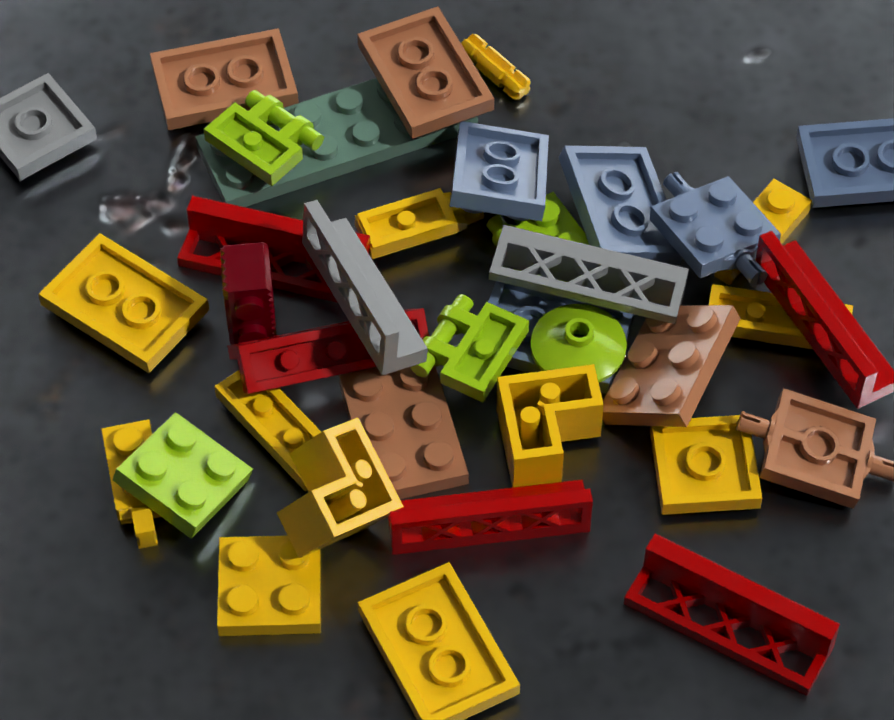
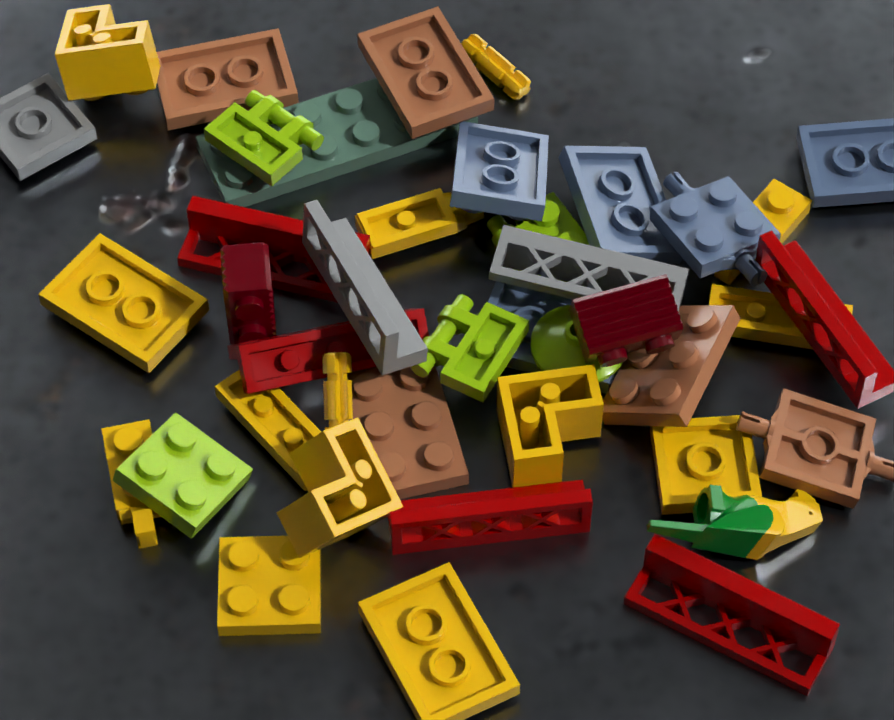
none -> yellow brick [55,4,160,101]
none -> yellow axle [323,352,353,430]
none -> dark red brick [569,274,684,367]
none -> green animal [646,484,823,560]

